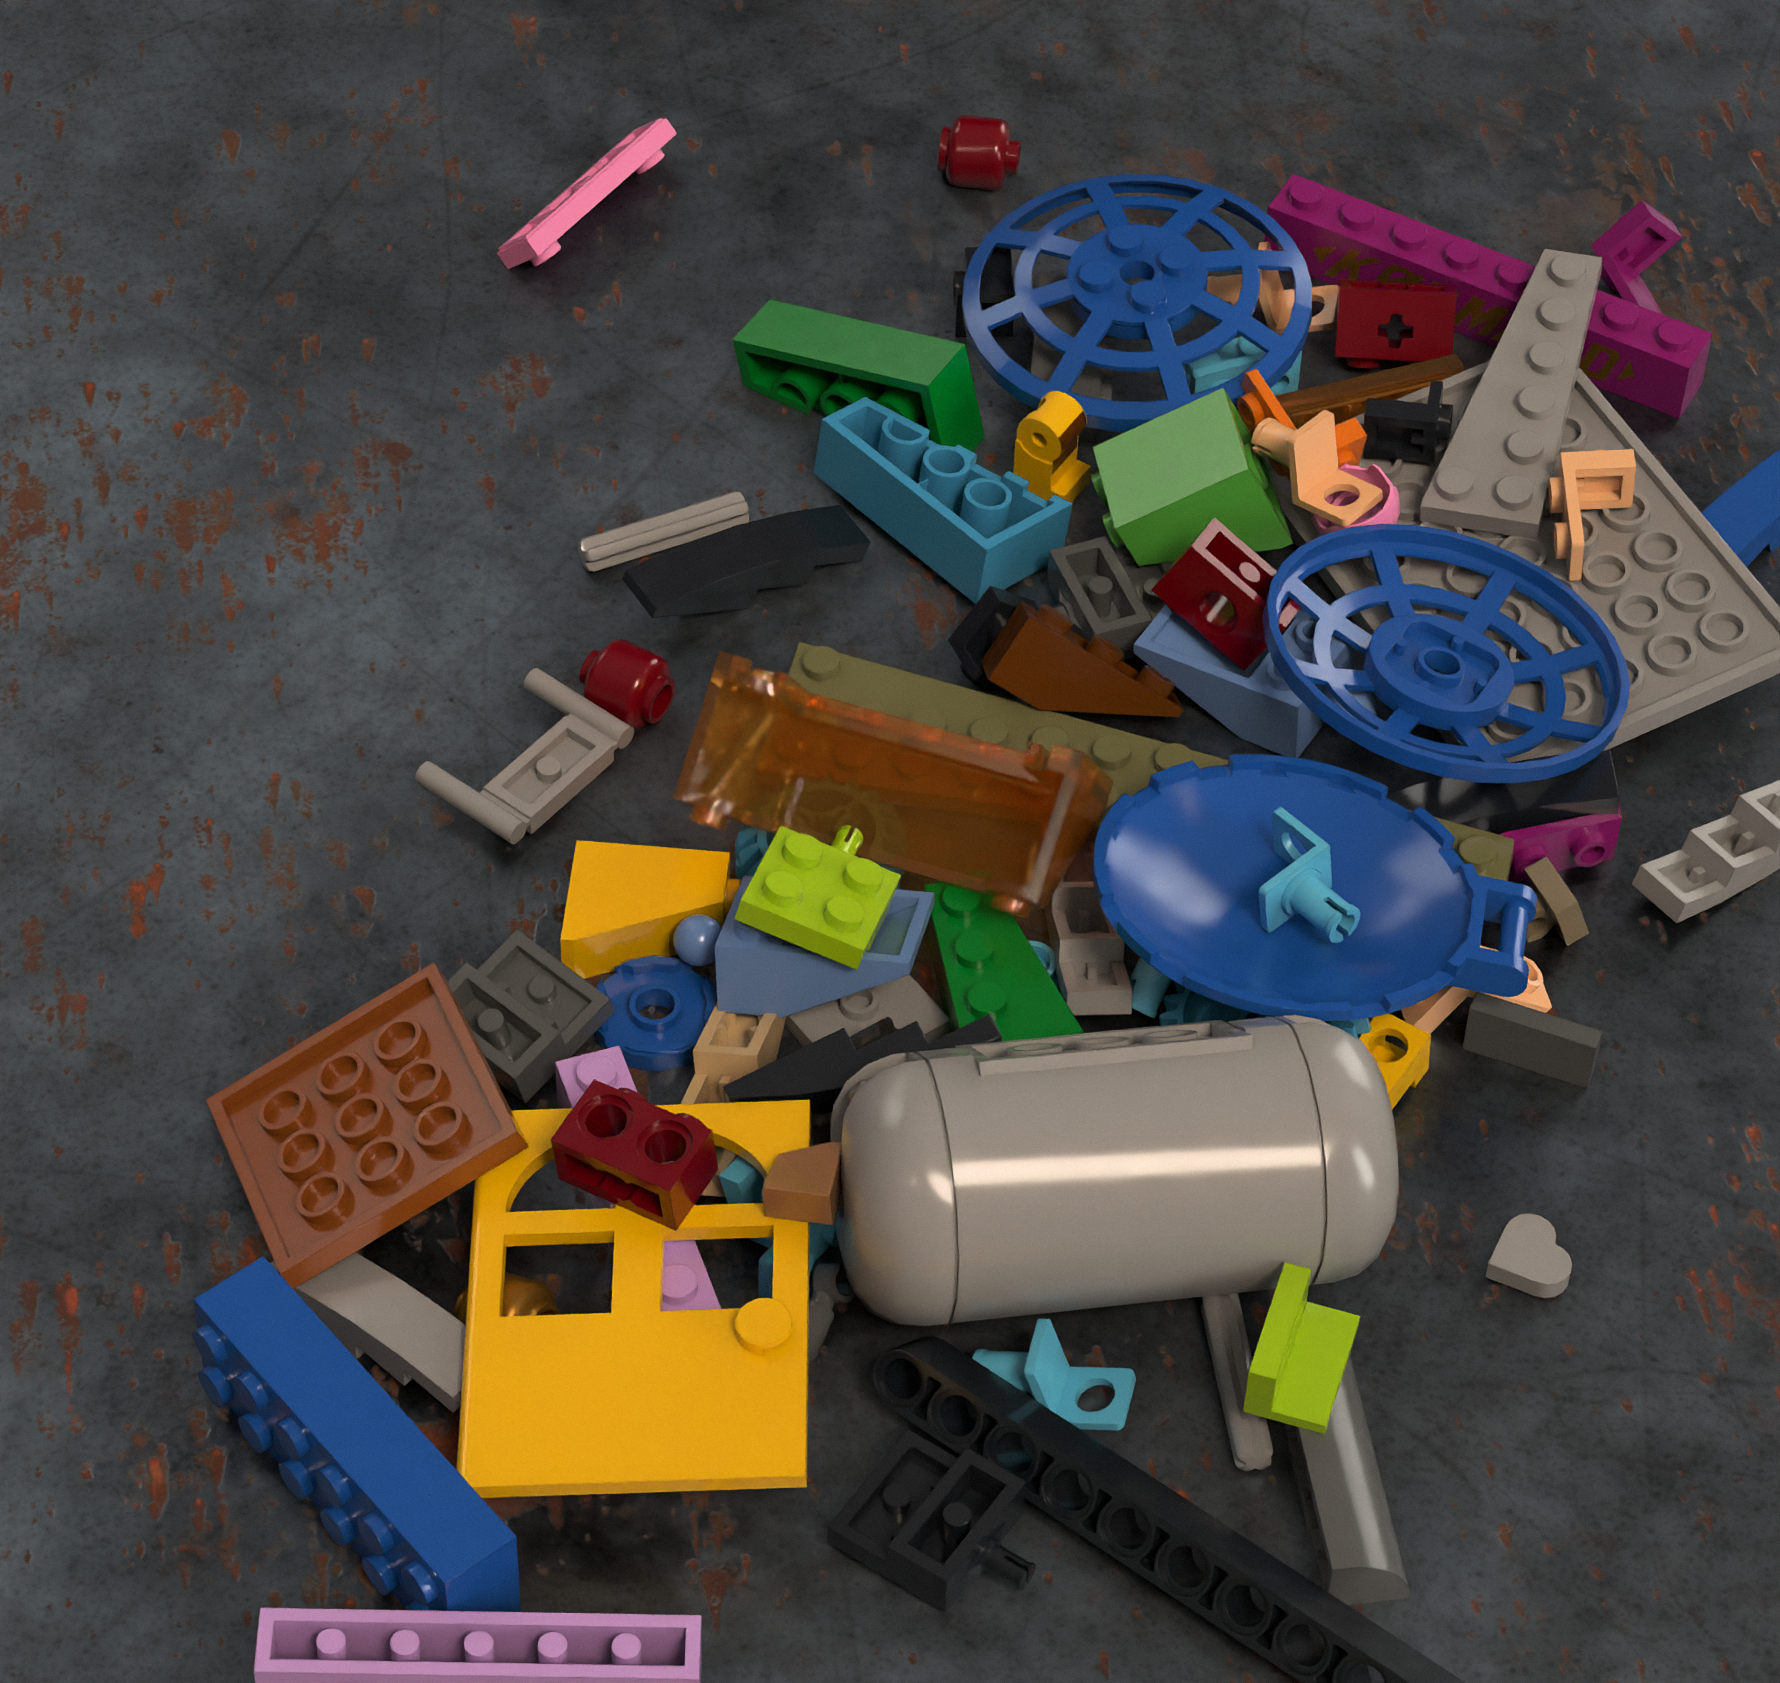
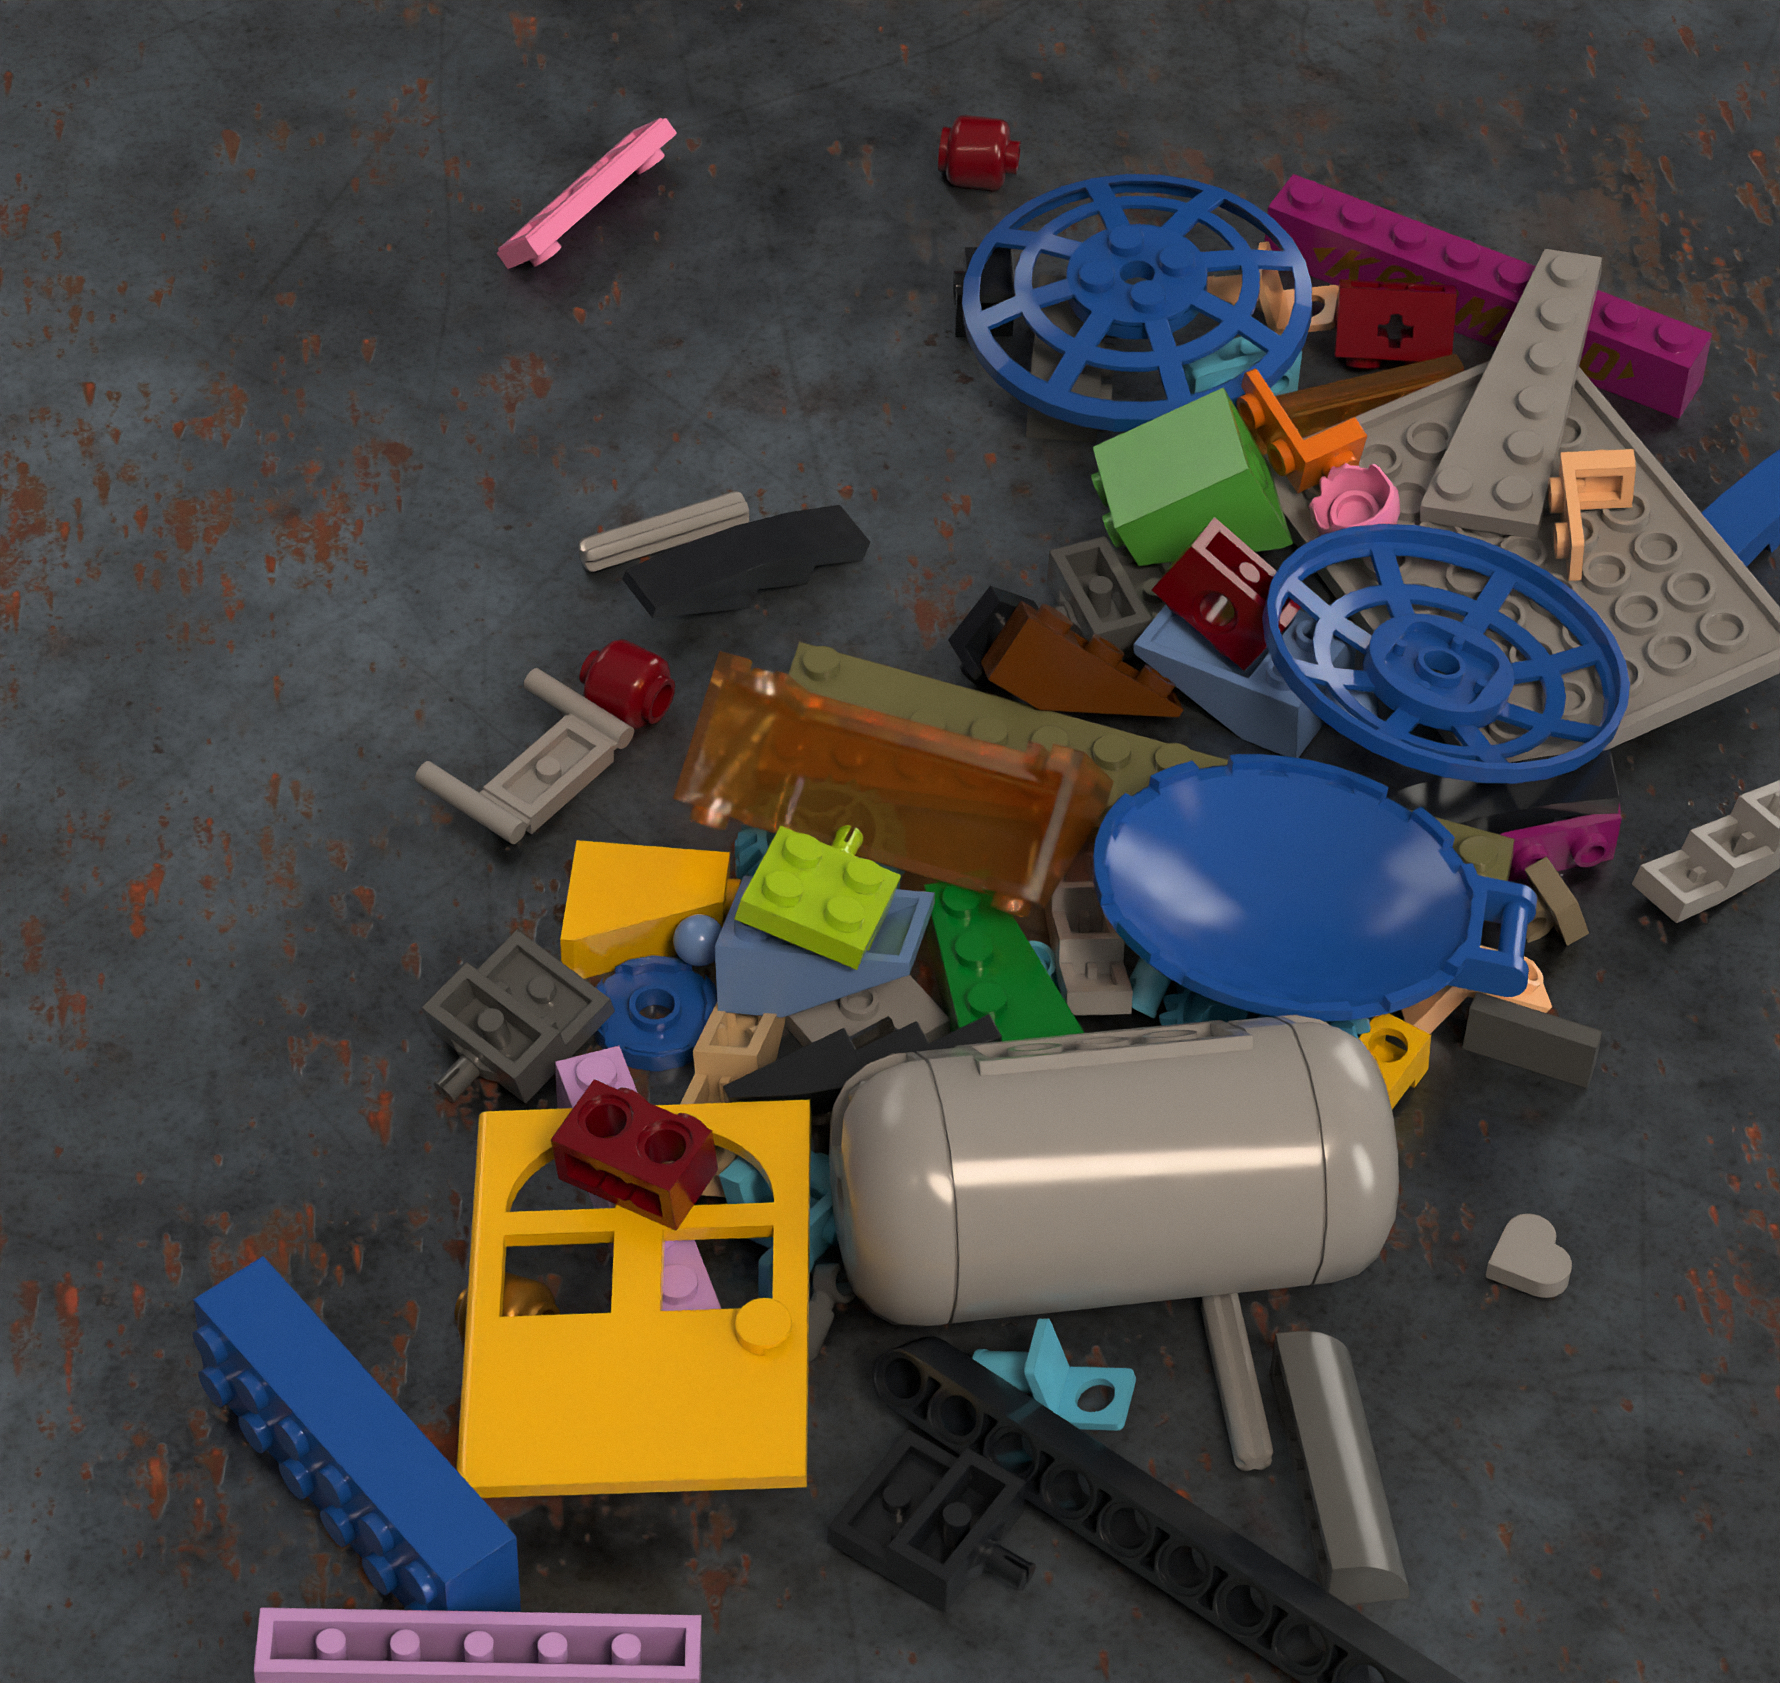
dark orange plate [206,962,529,1289] -> none
light grey slope [270,1252,465,1412] -> none
green wedge [732,299,985,452] -> none
medium nougat slope [762,1142,842,1225] -> none
dark azure wedge [814,397,1073,604] -> none
yellow leg [1013,391,1091,503] -> none
lime panel [1243,1262,1360,1434] -> none
light nougat bracket [1251,410,1383,527] -> none
medium azure bracket [1258,807,1361,943] -> none
black bracket [1363,380,1453,463] -> none
magenta bracket [1591,200,1682,314] -> none

